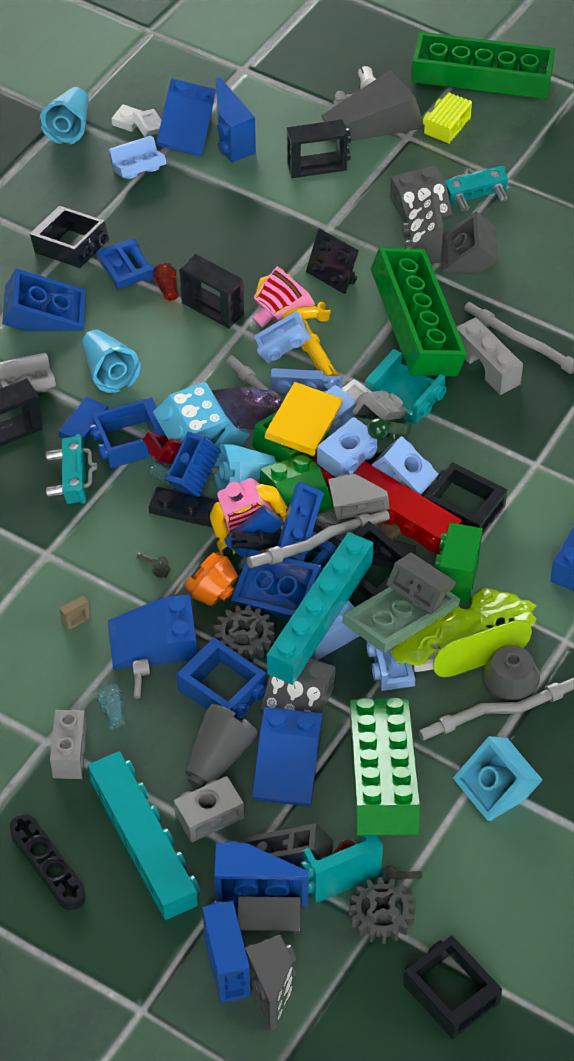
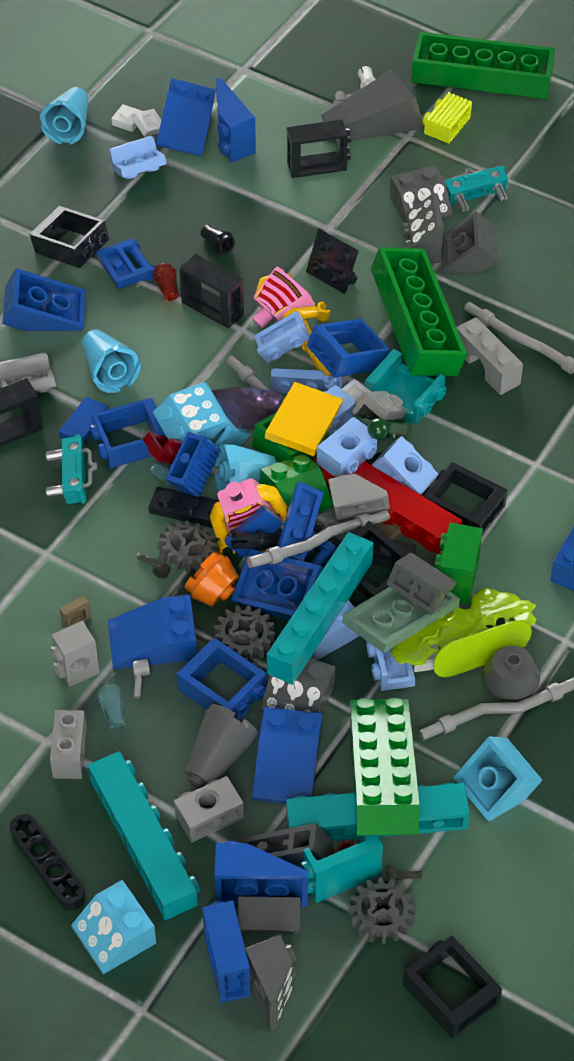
none -> light grey brick [50,621,100,687]
none -> medium azure slope [71,880,156,974]
none -> dark grey gear [157,520,218,573]
none -> black cone [200,224,235,254]
none -> teal brick [286,782,470,841]
none -> blue window [306,318,390,378]

